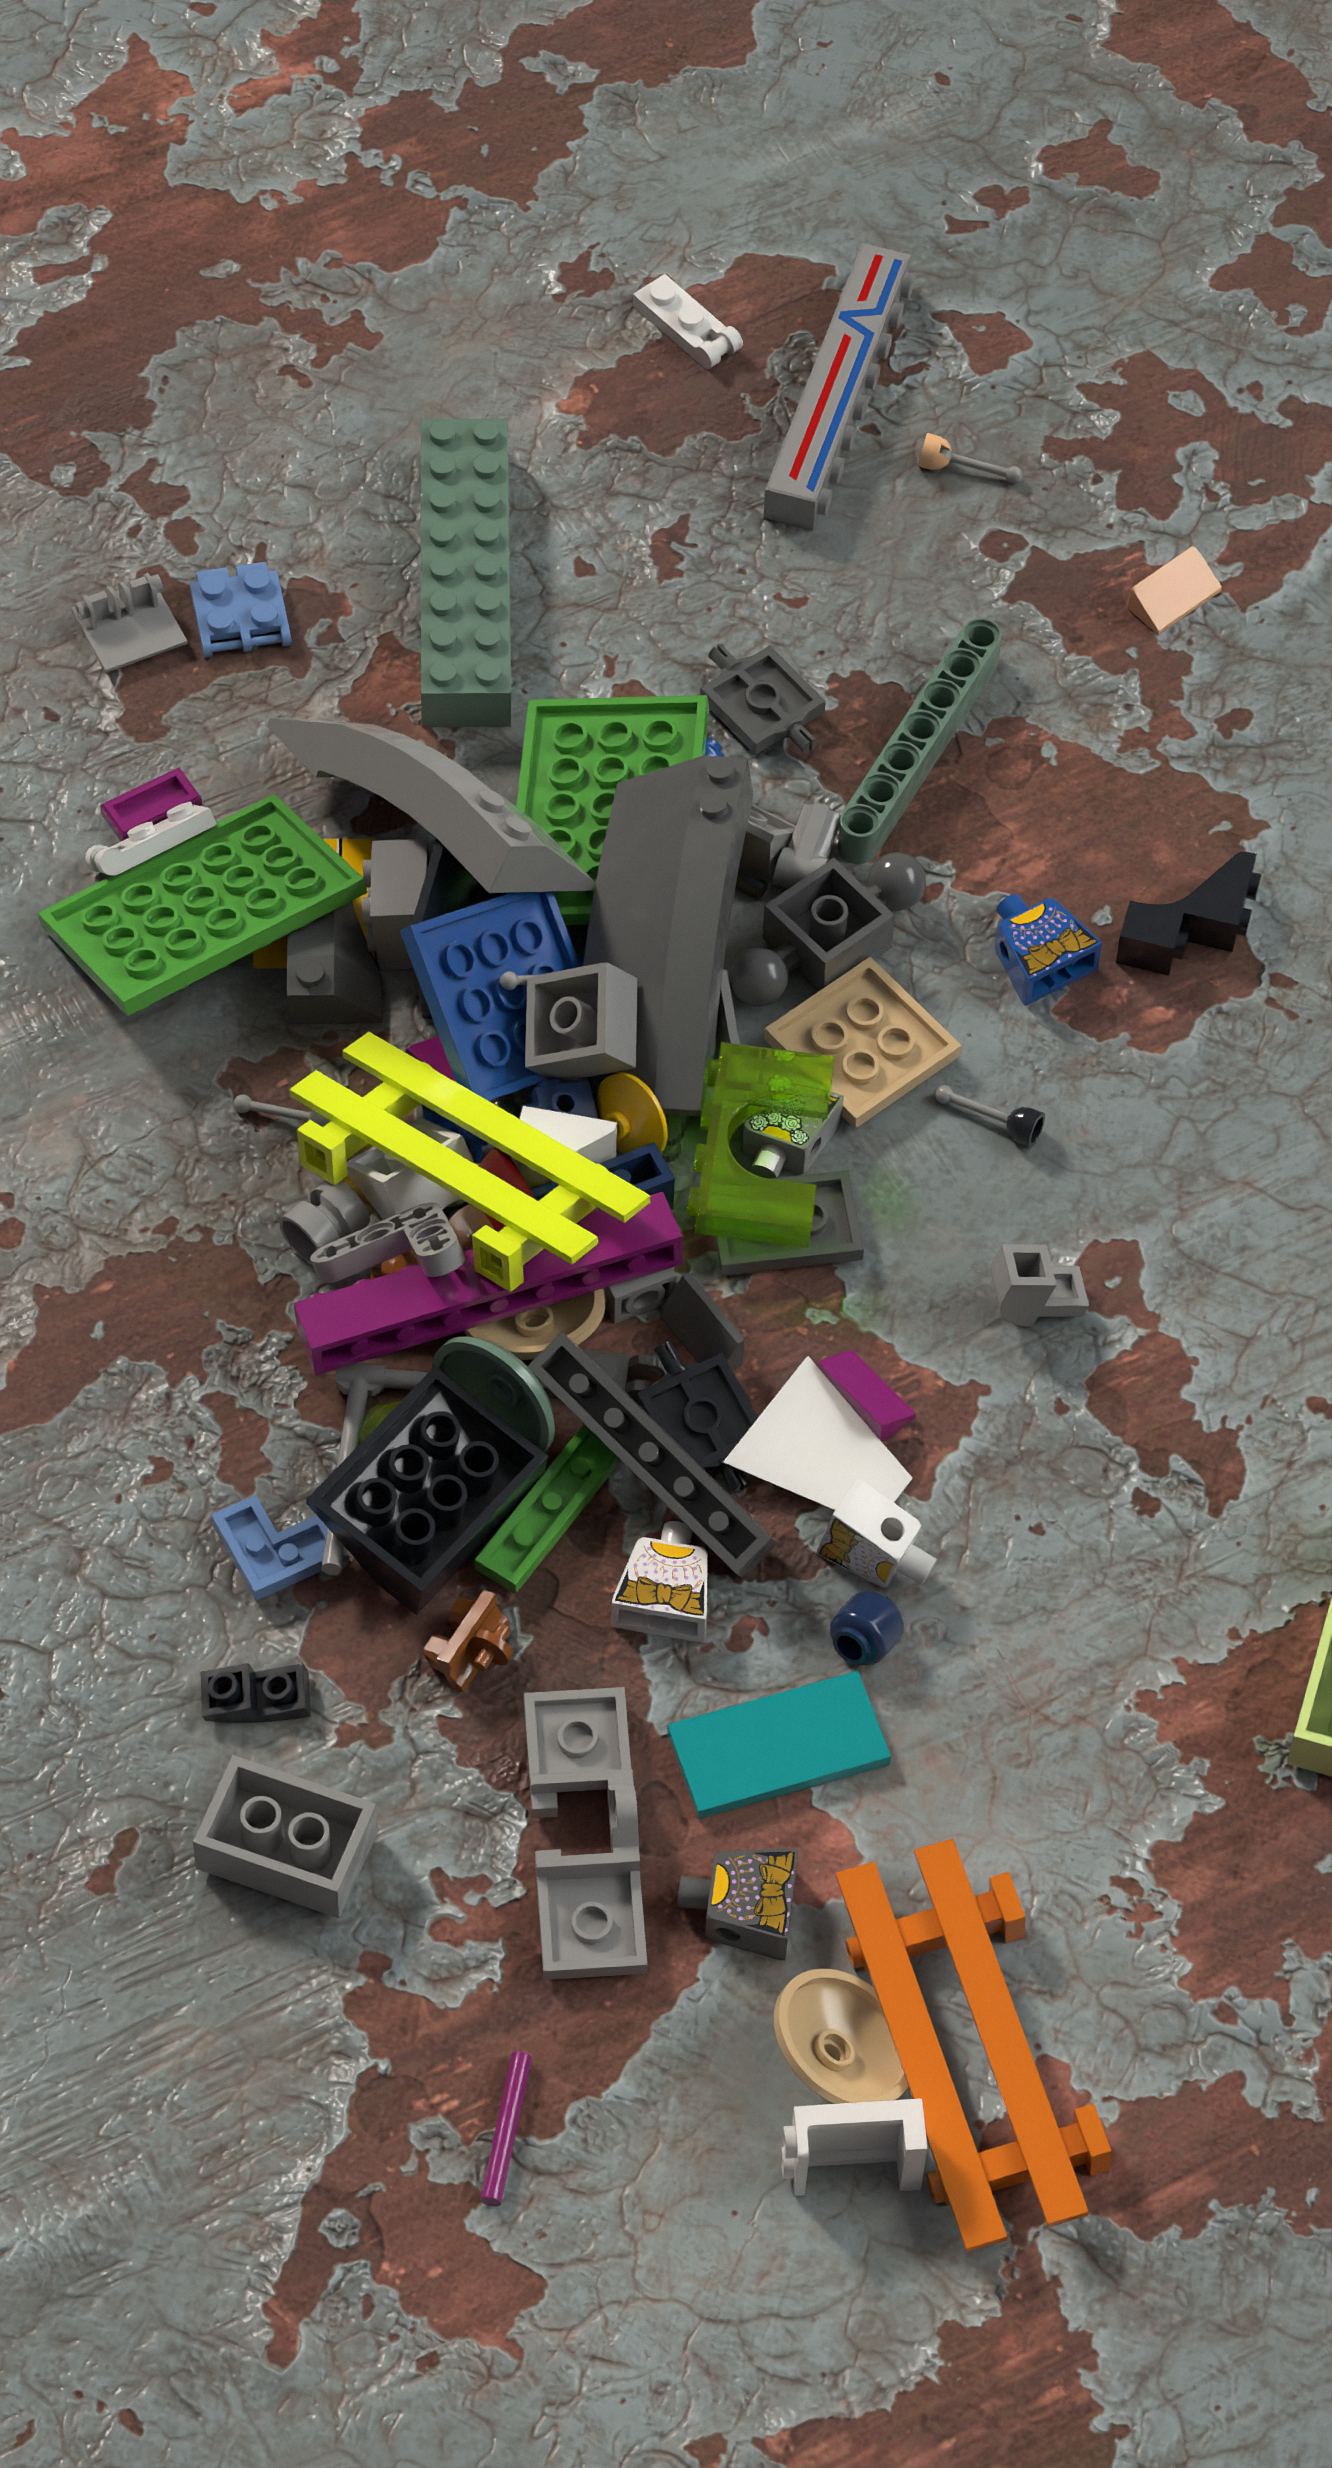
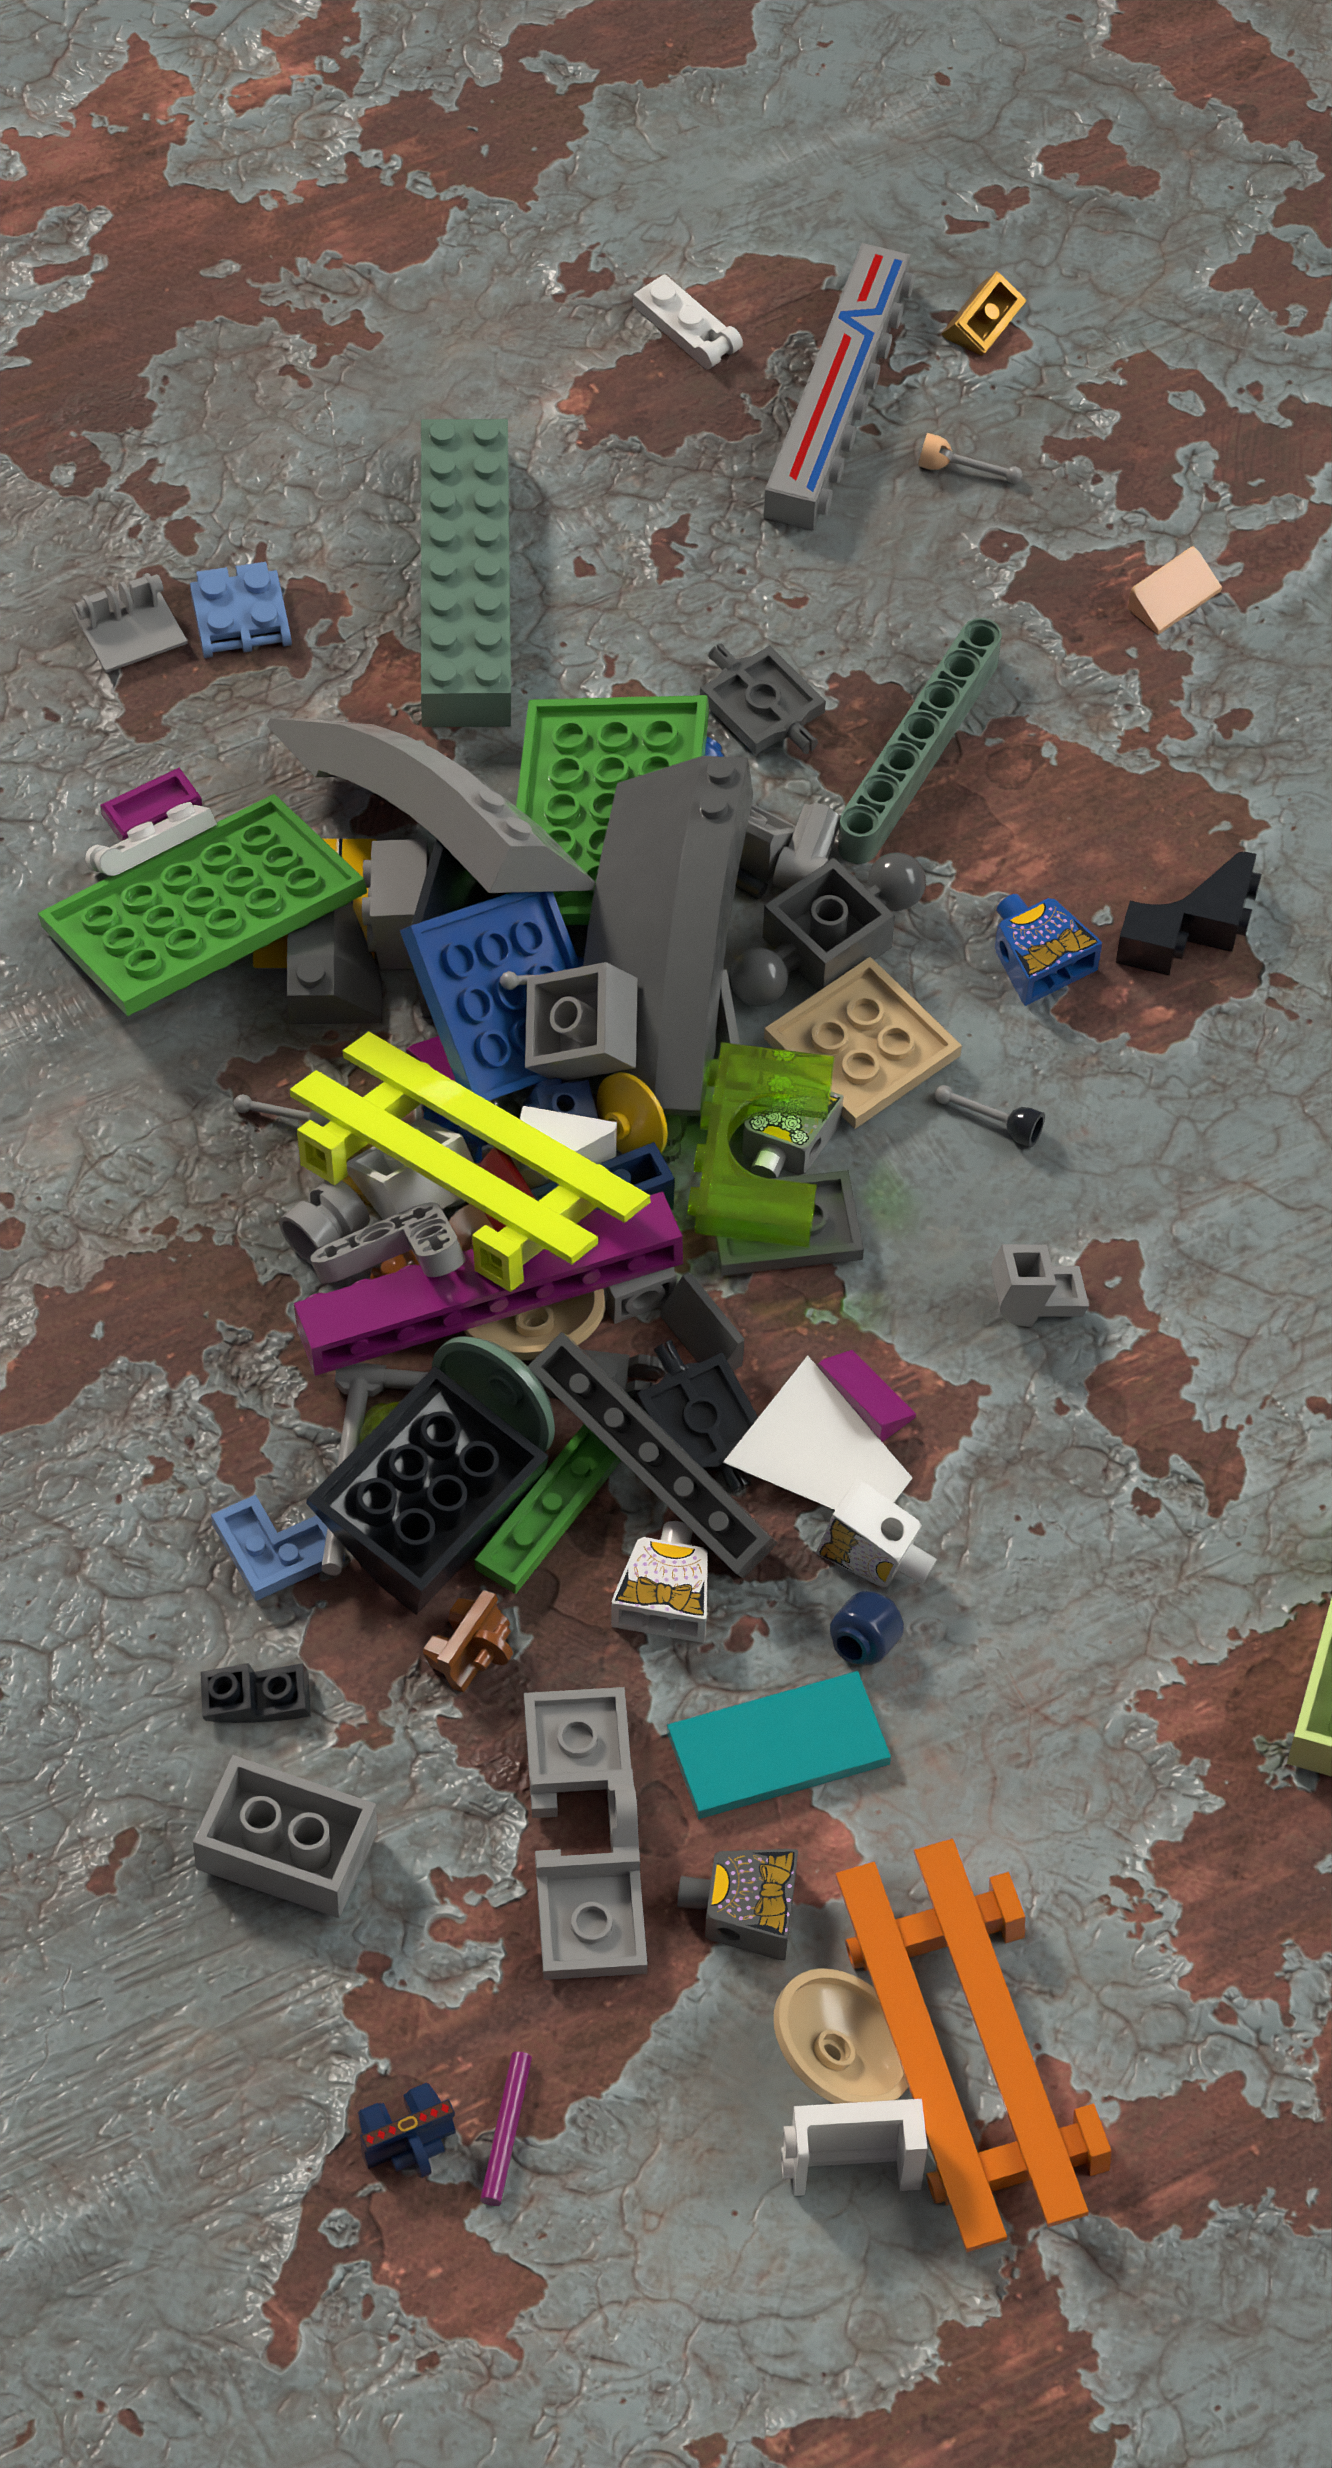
none -> dark blue hips [358,2083,456,2178]
none -> pearl gold slope [941,271,1027,356]

